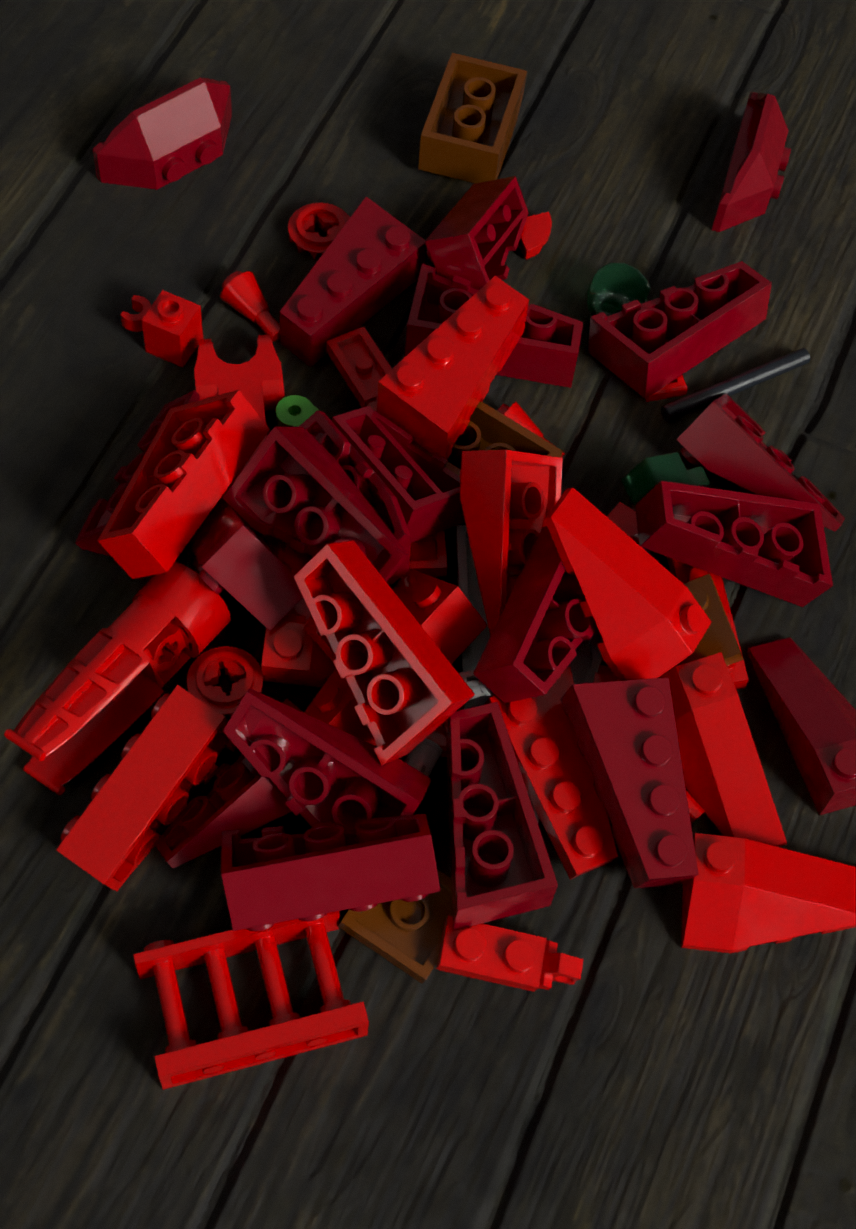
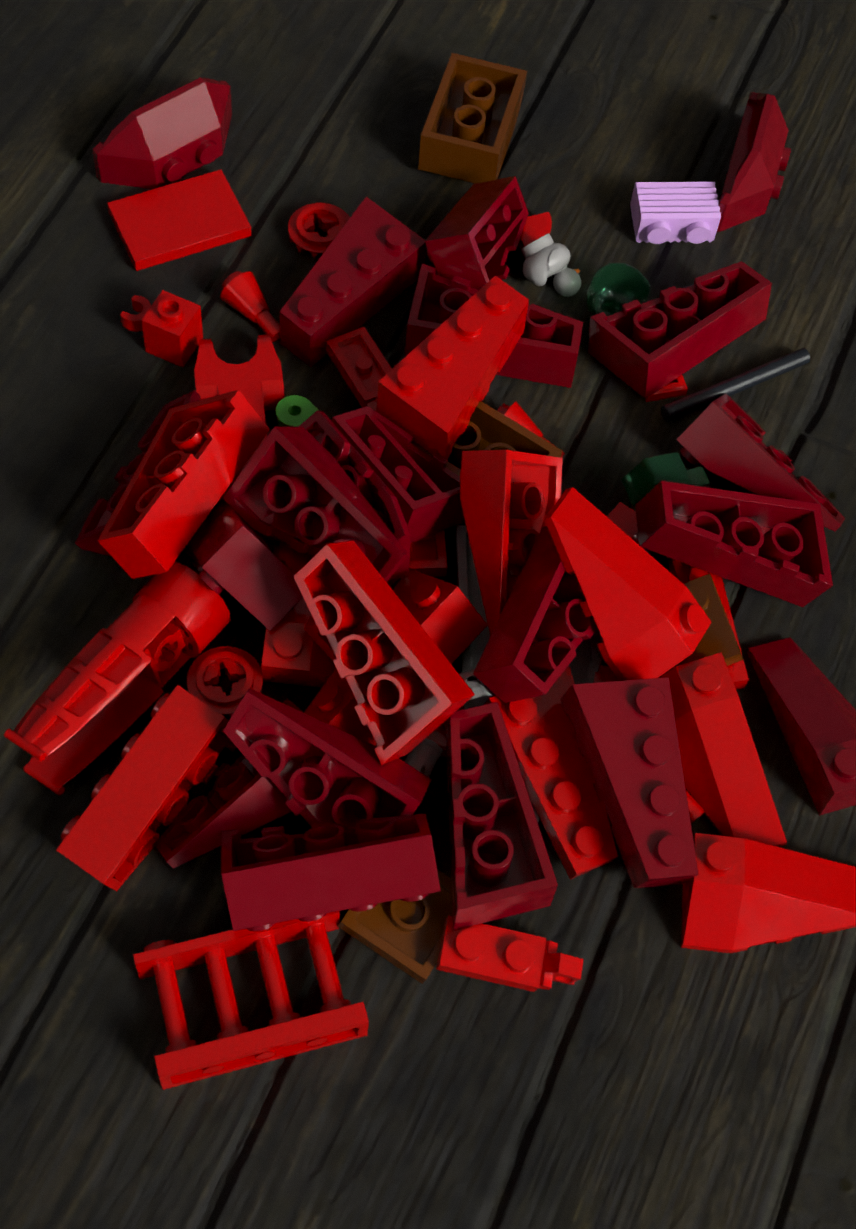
none -> red tile [107,169,252,271]
none -> light grey animal [521,233,581,297]
none -> lavender brick [630,182,721,244]

